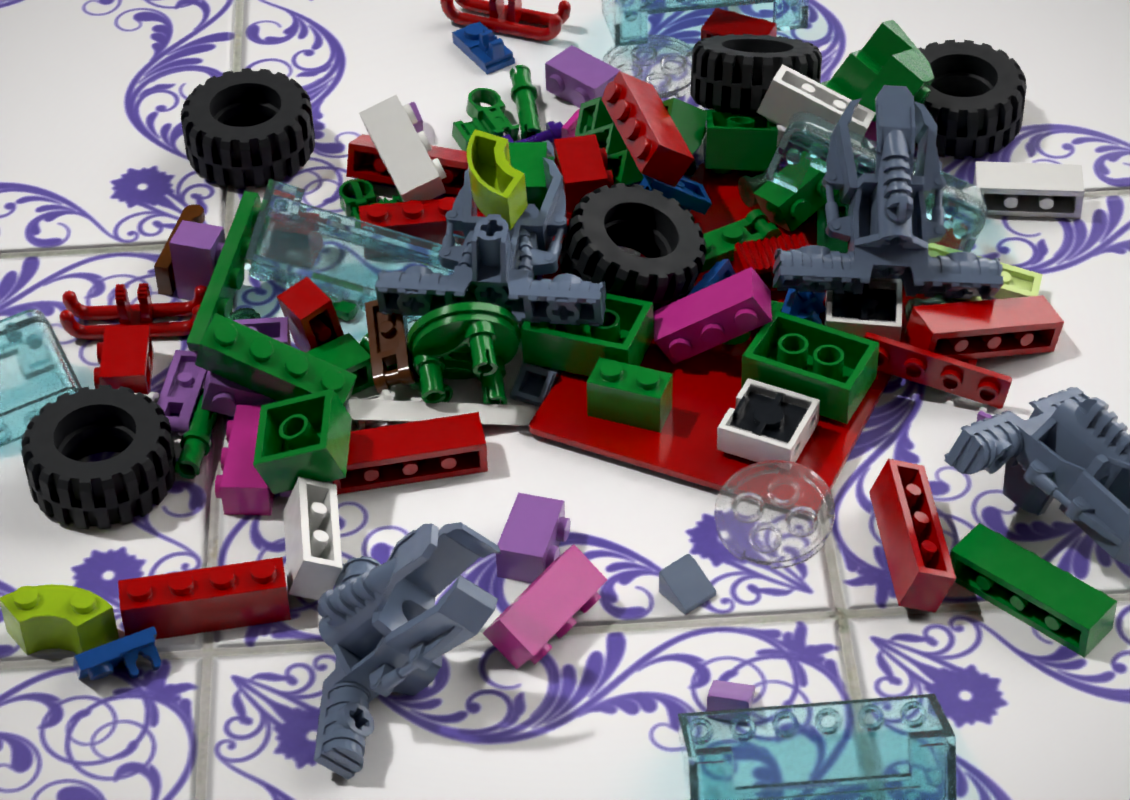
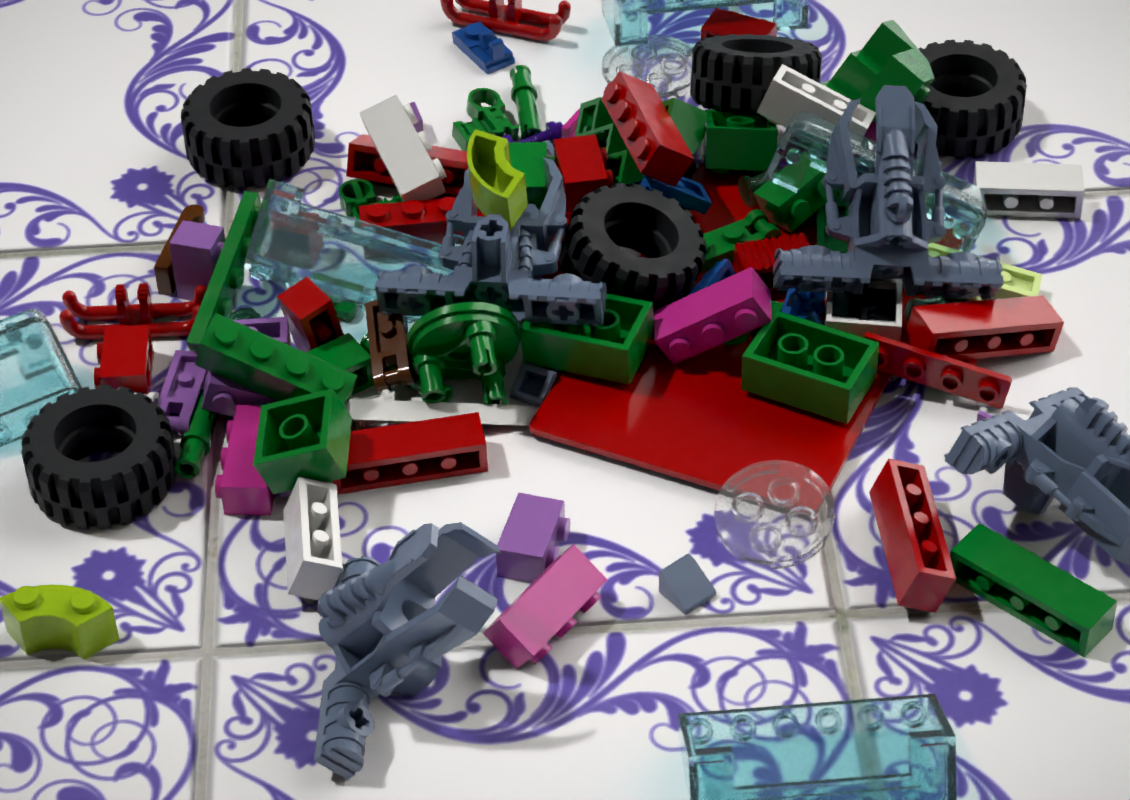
blue plate [73,626,161,681] -> none
red brick [118,557,291,640] -> none
medium lavender brick [545,45,622,108] -> none
green brick [587,357,673,432] -> none
medium lavender slope [707,680,755,722] -> none
piece [717,378,820,472] -> none

